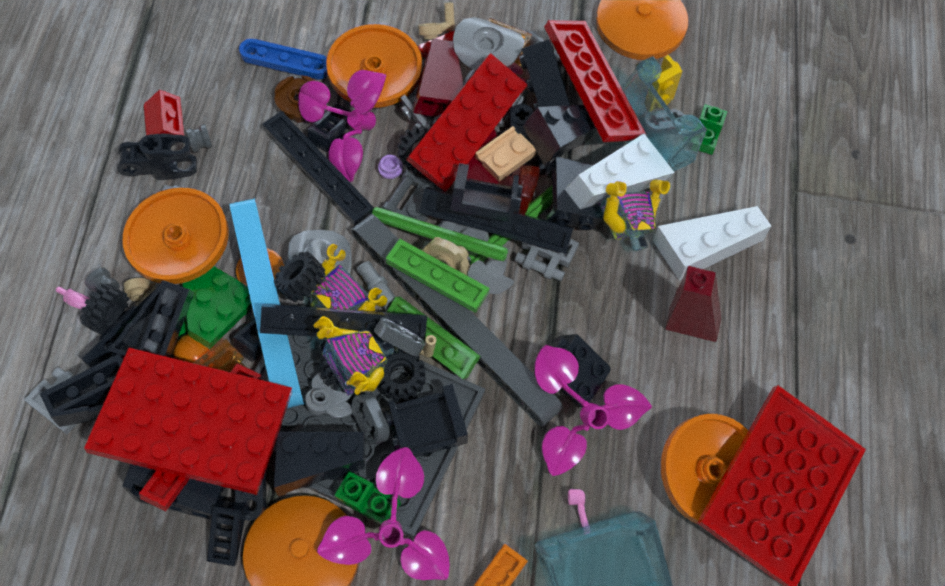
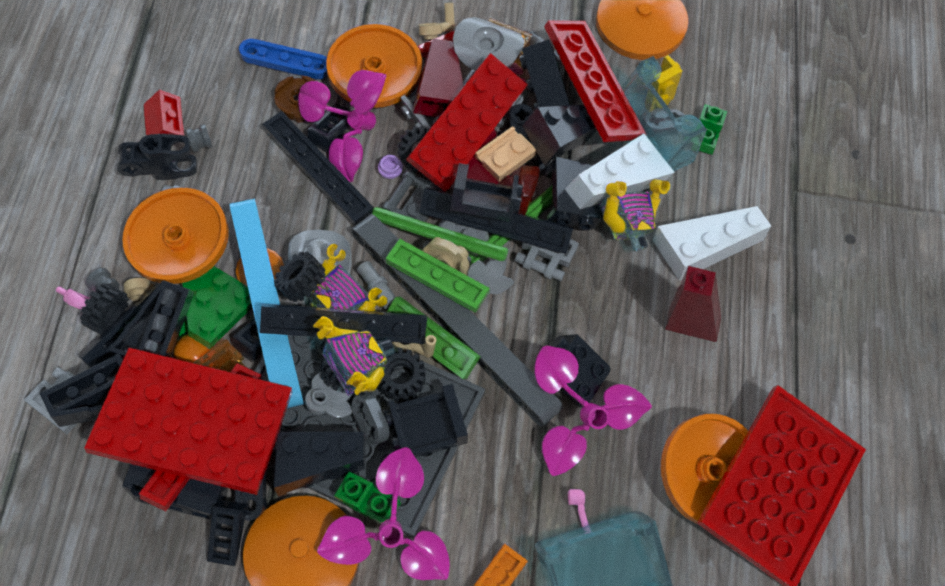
dark grey beam [374,318,425,356] -> none

